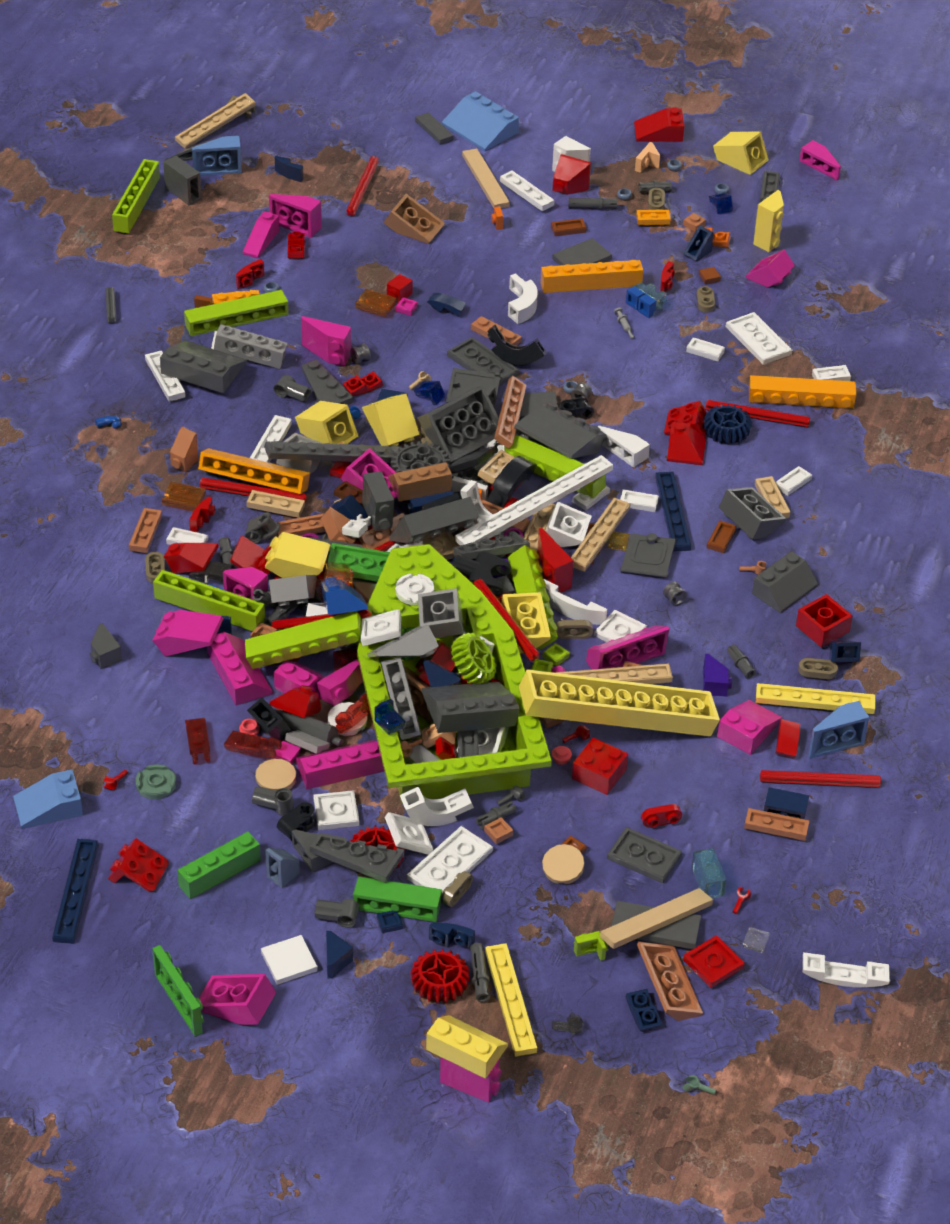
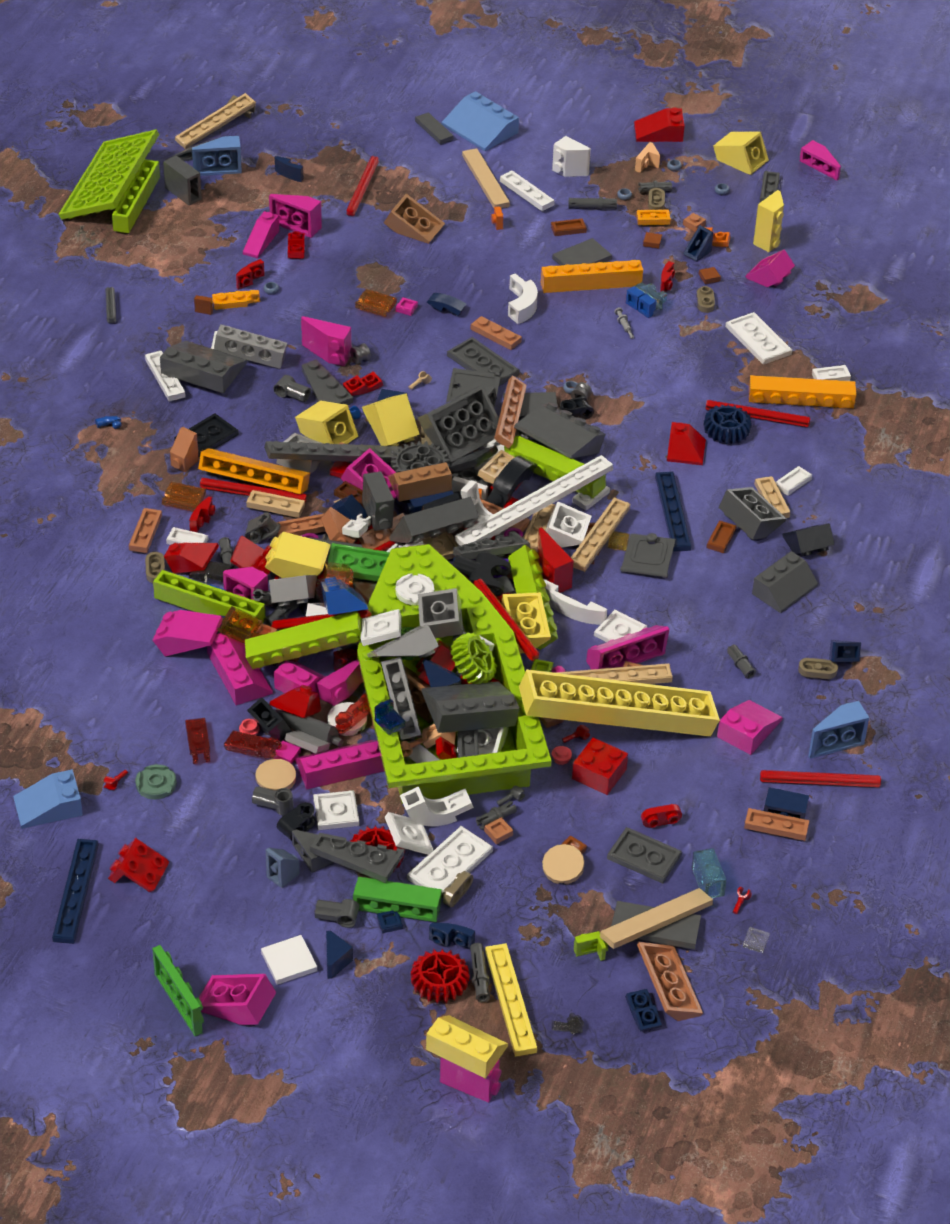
dark grey slope [90,623,122,669] -> none
bright green brick [177,832,261,899] -> none
lime brick [184,290,289,336] -> none
white plate [250,415,292,463] -> none
red brick [387,274,413,303] -> none
clear blue bracket [414,381,445,405] -> none
black arch [487,325,547,365] -> none
lime tile [542,643,570,666] -> none
red slope [552,154,591,195] -> none
dark tan plate [556,620,593,639] -> none
white slope [598,426,650,467] -> none
white tile [620,490,659,512] -> none
flat silver wheel [663,581,687,606] -> none
red bracket [664,401,707,438] -> none
sand green hand [682,1075,716,1095] -> none
red plate [683,935,745,988] -> none
white tile [686,338,725,361] -> none
dark purple slope [703,654,732,697] -> none
clear blue bracket [709,193,733,214] -> none
nougat hand [740,561,766,575] -> none
light yellow plate [756,683,875,714] -> none
red slope [775,719,800,759] -> none
red brick [796,594,853,648] -> none
white slope [802,952,889,987] -> none
none -> lime plate [58,129,159,220]
none -> black tile [174,413,239,458]
none -> clear orange plate [217,606,263,644]
none -> dark orange tile [643,232,662,249]
none -> black slope [782,523,835,556]

